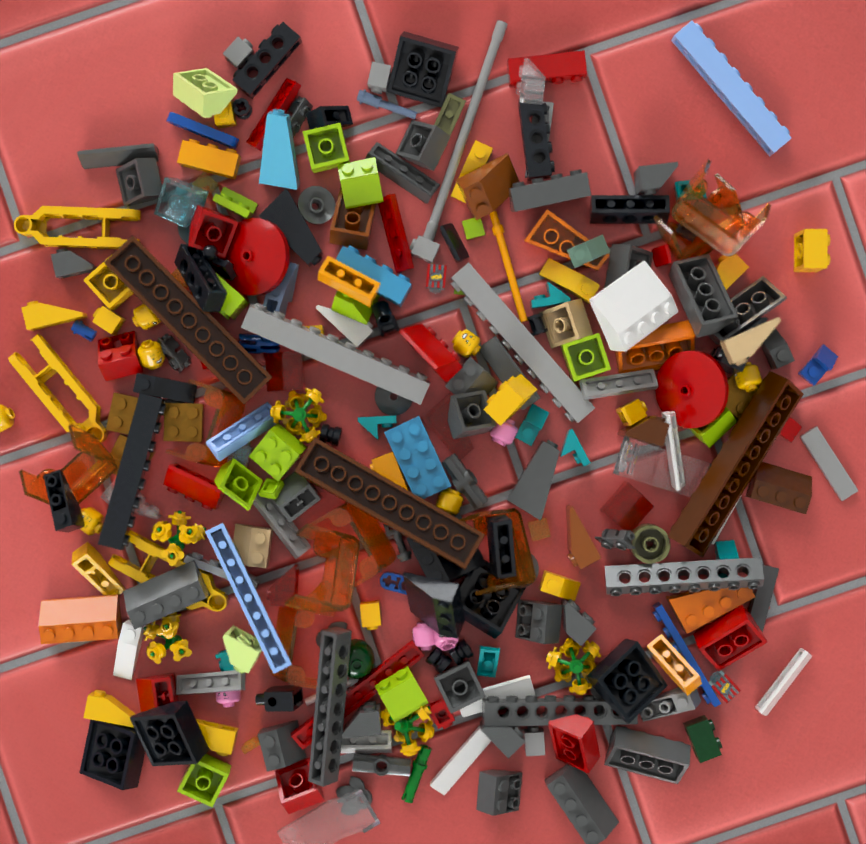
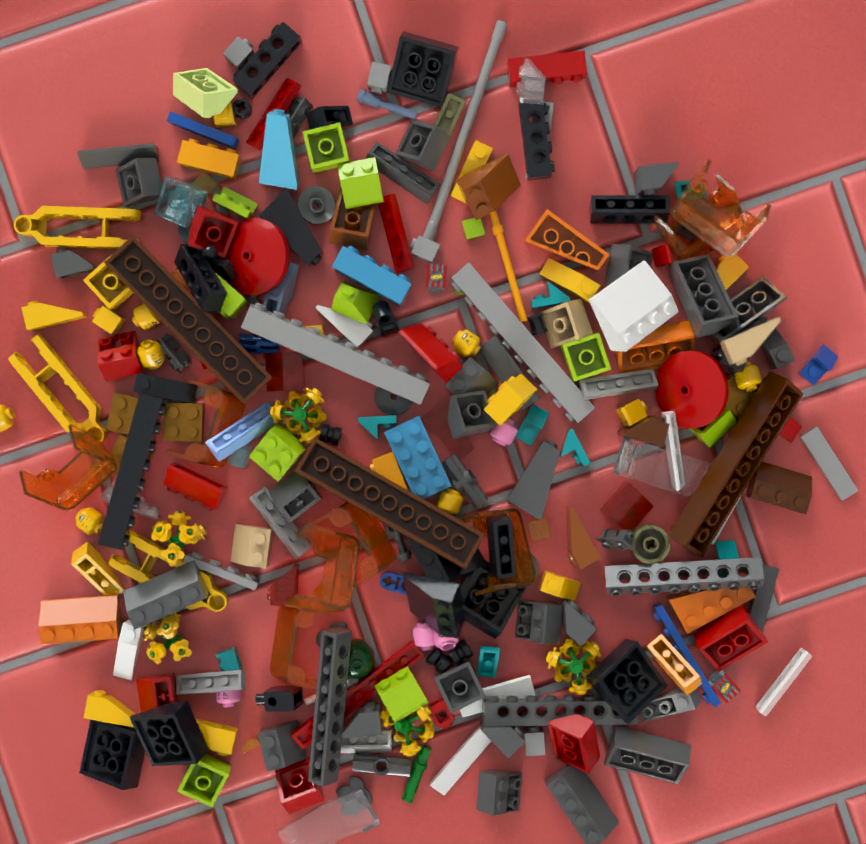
black slope [43,469,85,533] -> none
blue pin [71,320,97,342] -> none
light blue brick [205,523,292,674] -> none
lime slope [214,458,263,510] -> none
yellowish green slope [223,625,262,674] -> none
lime tile [258,478,285,499] -> none
light orange brick [318,256,381,307] -> none
yellow brick [360,600,382,630] -> none
black slope [440,223,469,263] -> none
dark grey slope [509,169,591,212] -> none
sand green slope [567,234,610,268] -> none
light blue brick [671,21,791,157] -> none
dark green brick [683,715,722,763] -> none
yellow brick [794,229,830,272] -> none

